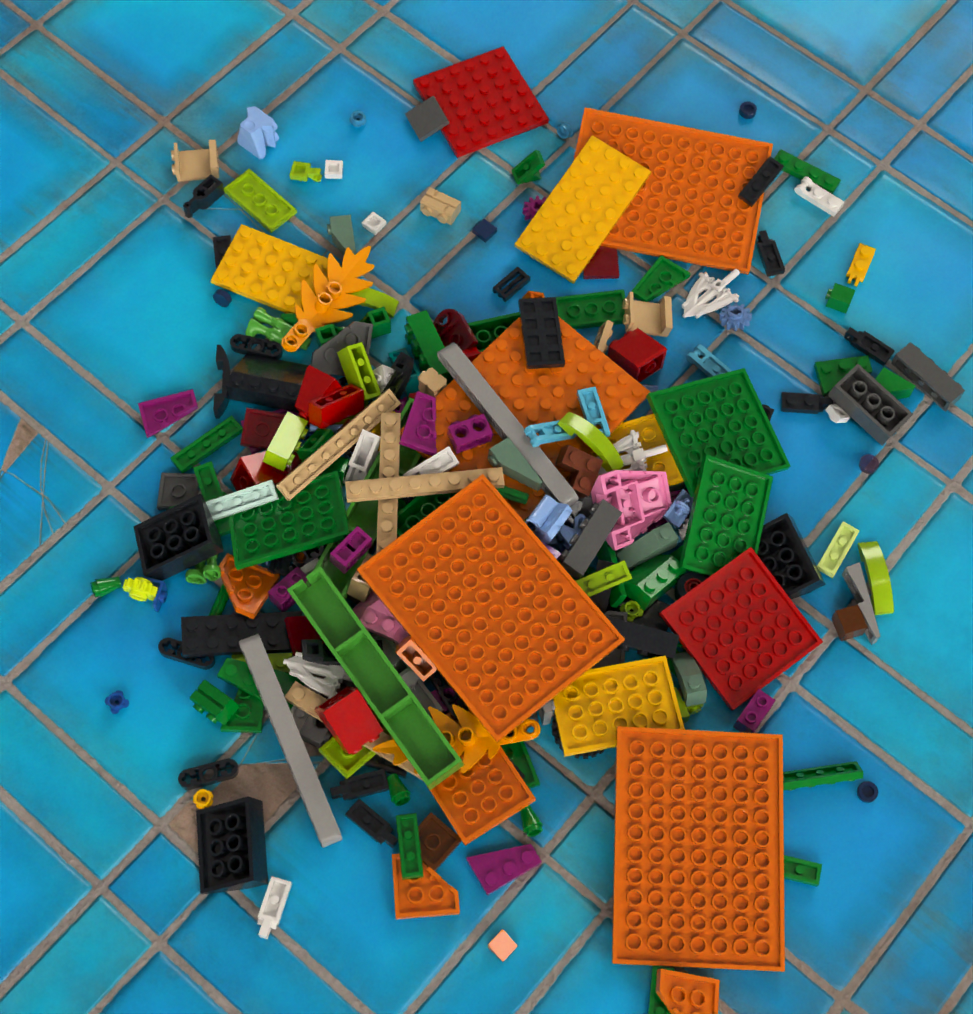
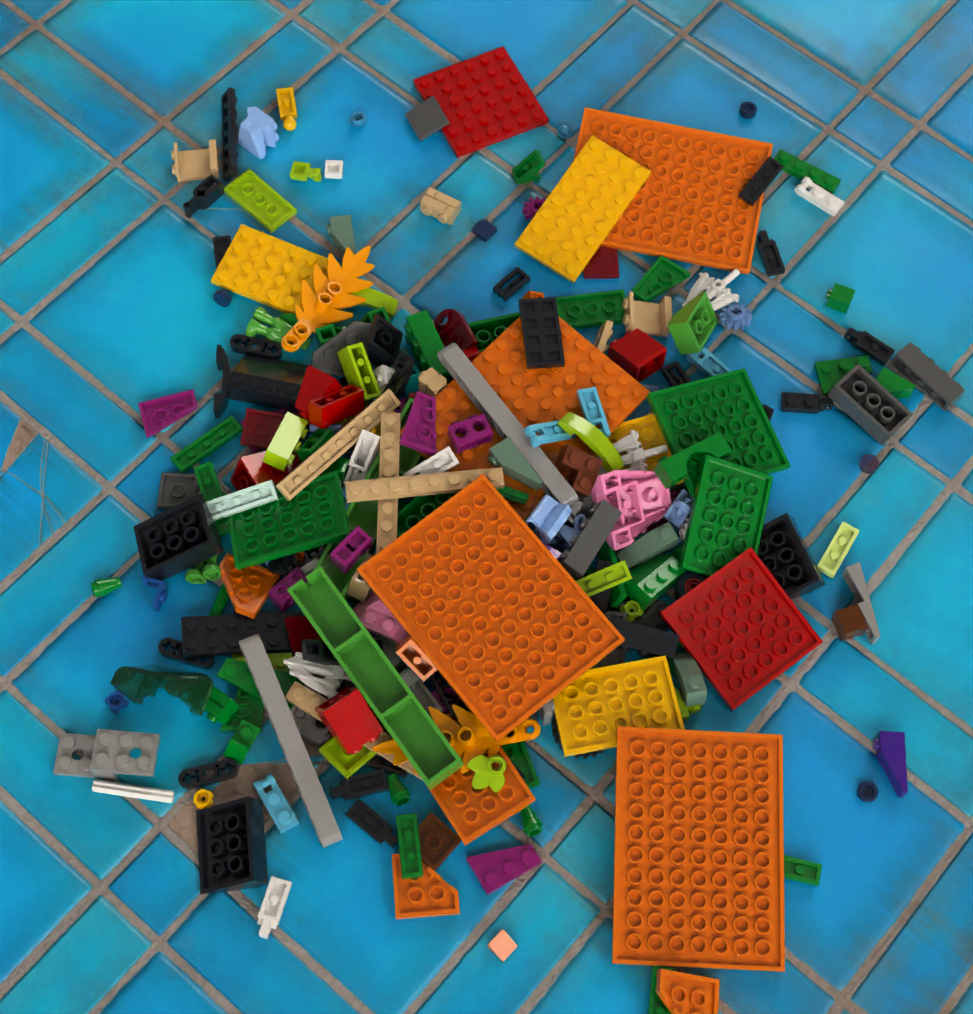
neon yellow gear [122,577,158,602] -> none
white tile [362,212,387,235] -> none
magenta brick [733,689,776,733] -> none
green plate [783,761,863,790] -> none
white plate [825,404,851,423] -> none
yellow hinge [846,243,876,287] -> none
lime slope [857,541,894,615] -> none
none -> light grey bracket [53,729,161,780]
none -> white axle [92,780,174,803]
none -> clear green windscreen [110,665,214,716]
none -> black plate [221,87,238,182]
none -> green slope [223,719,261,765]
none -> medium azure plate [253,773,299,834]
none -> yellow plate [276,87,297,131]
none -> black slope [368,314,403,367]
none -> lime plate [467,755,506,793]
none -> green arch [653,431,732,489]
none -> black tile [661,361,692,387]
none -> bright green slope [667,291,718,355]
none -> dark purple slope [873,731,908,798]

